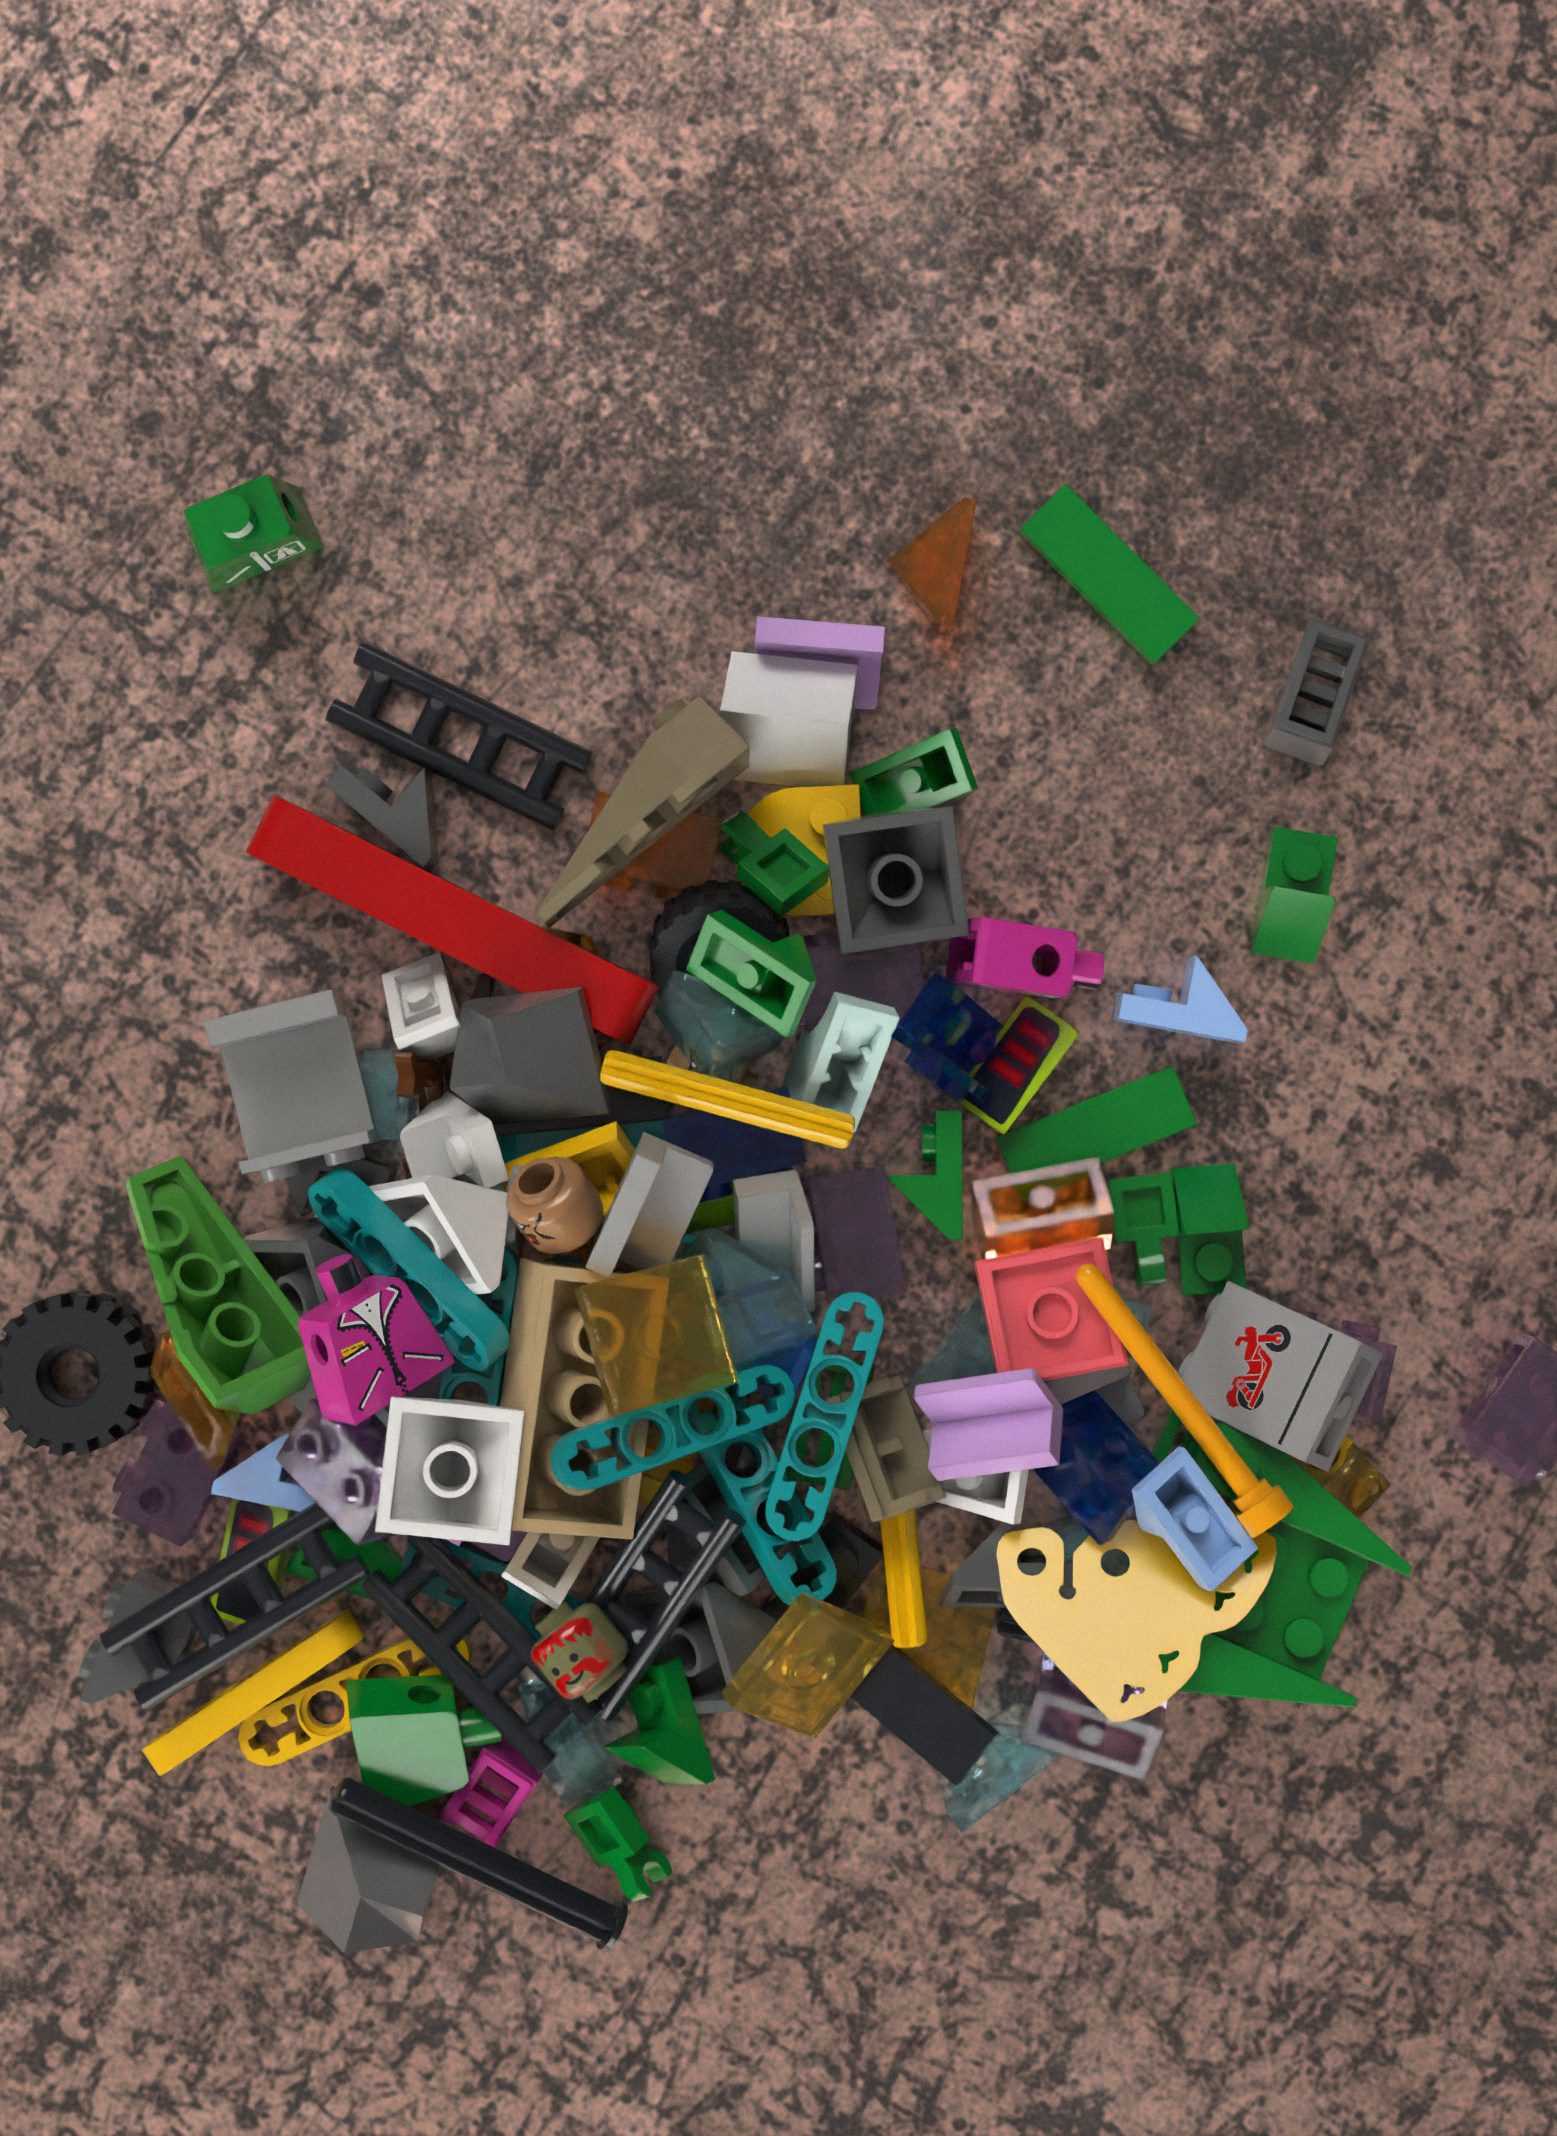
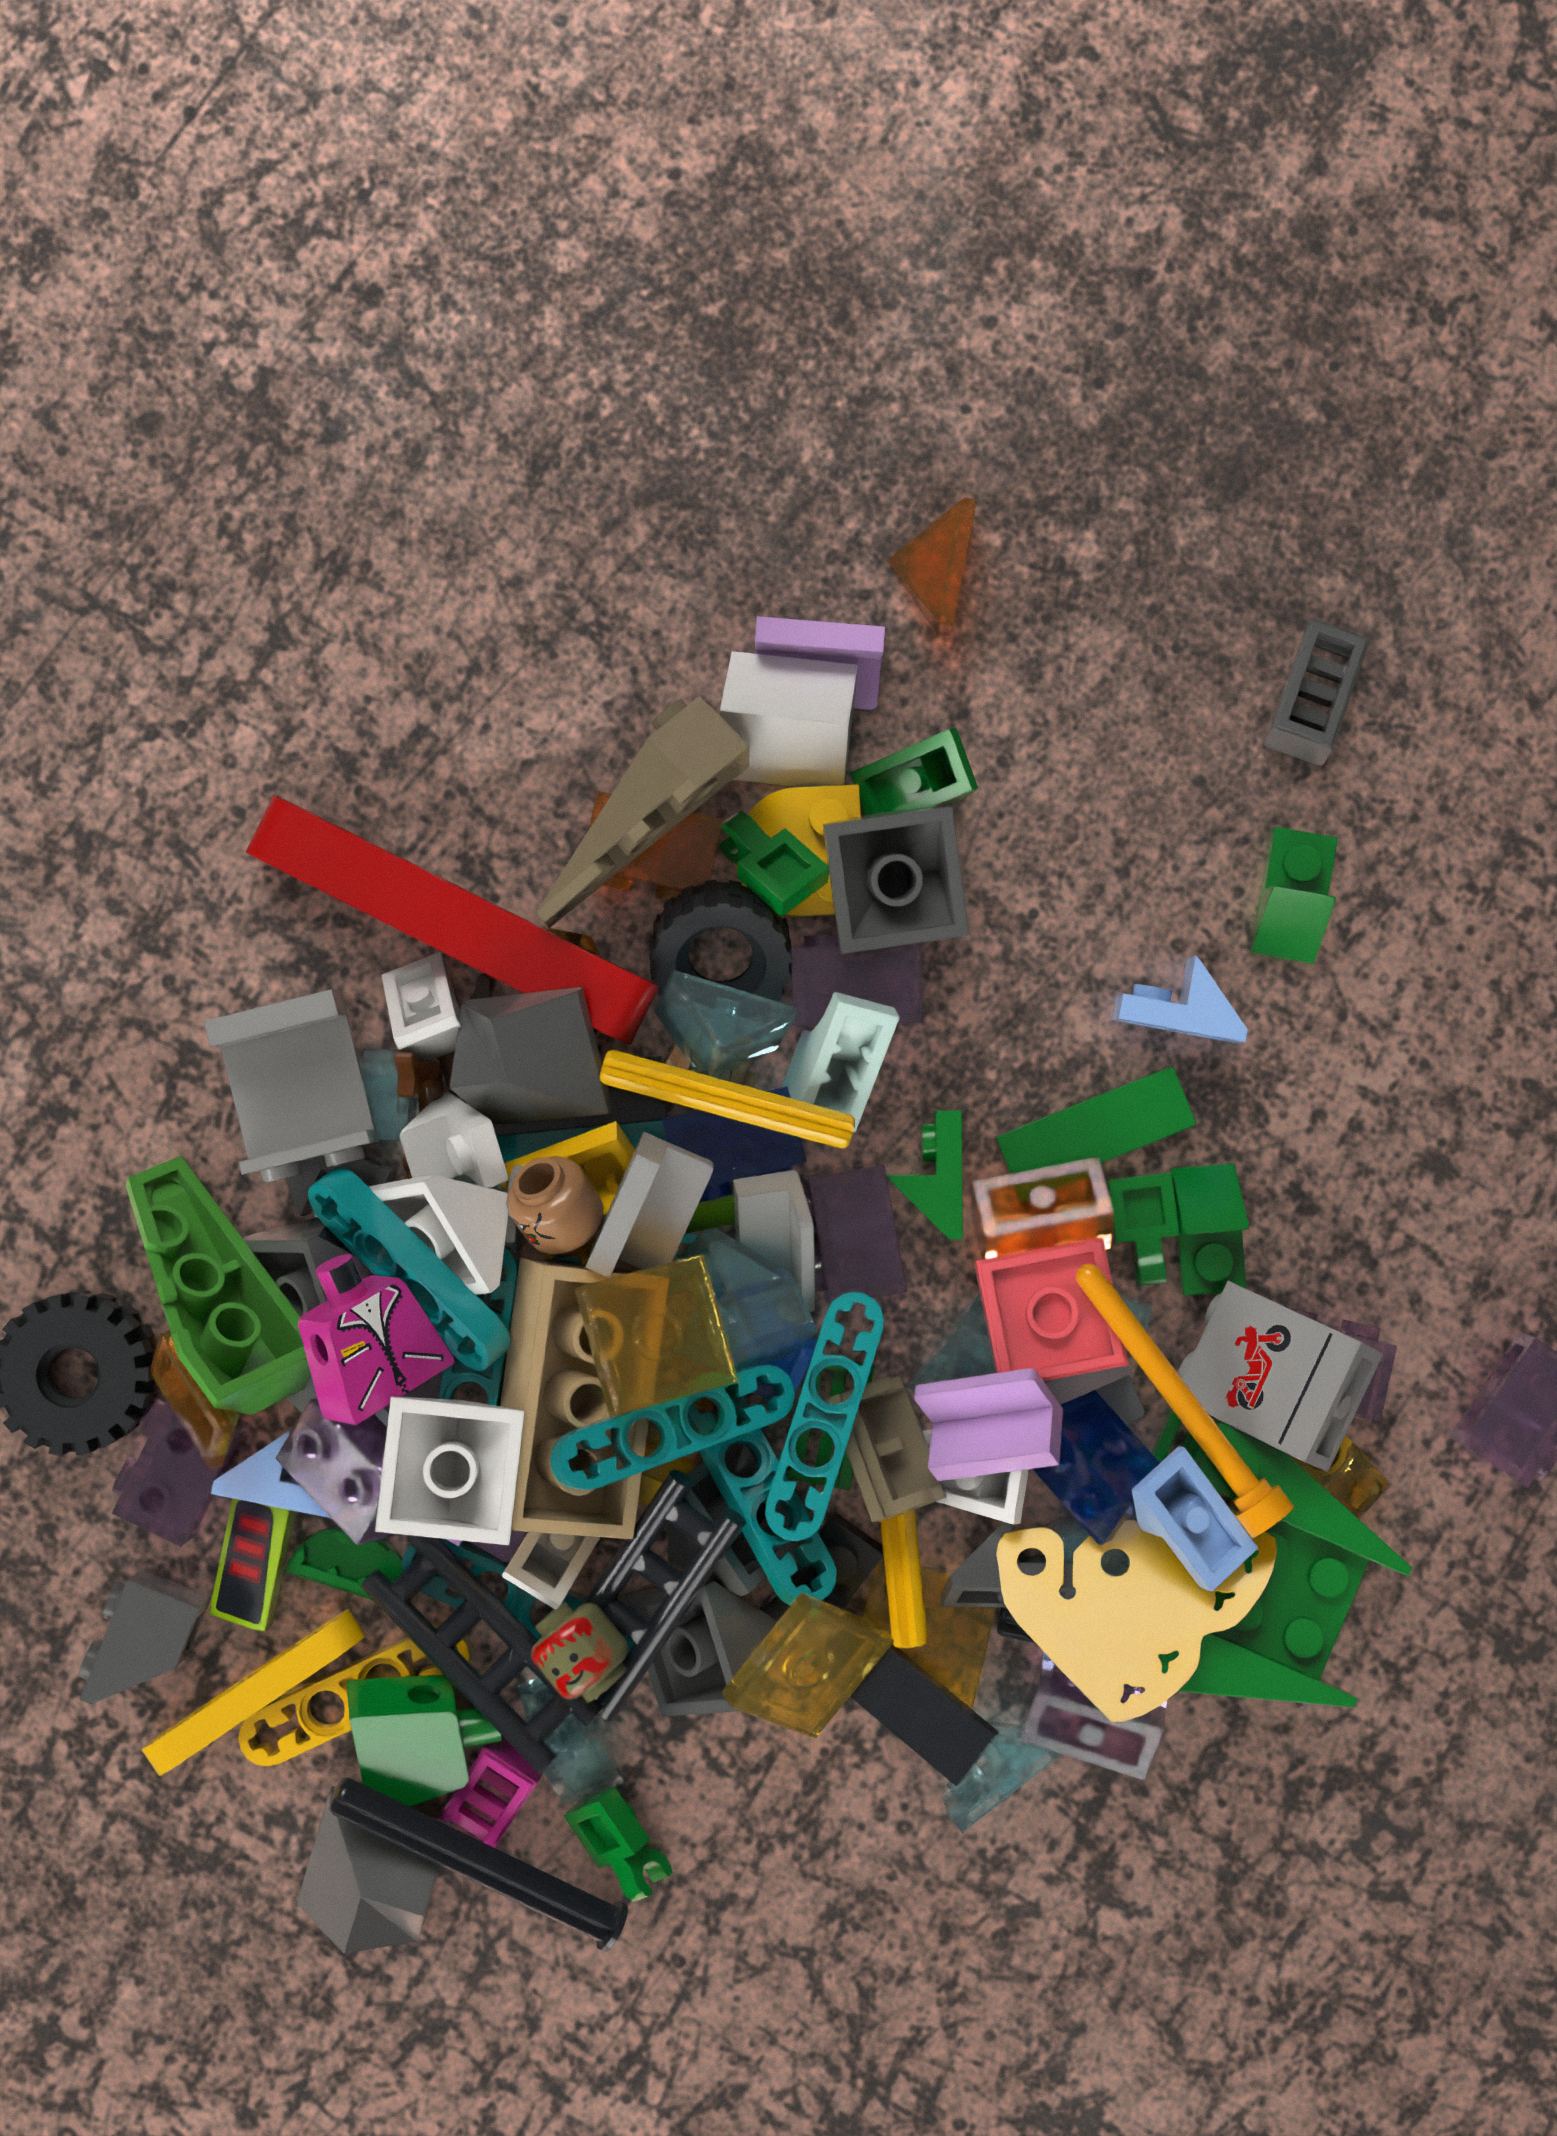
black bar [100,1498,370,1712] -> none
green torso [184,474,324,593] -> none
black bar [325,641,593,831] -> none
dark grey slope [325,765,439,872] -> none
green slope [604,1657,716,1785] -> none
green slope [686,910,817,1038] -> none
clear blue bracket [891,972,1004,1106] -> none
dark pink torso [944,917,1104,998] -> none
slope [950,995,1080,1135] -> none
green tile [1018,484,1200,666] -> none

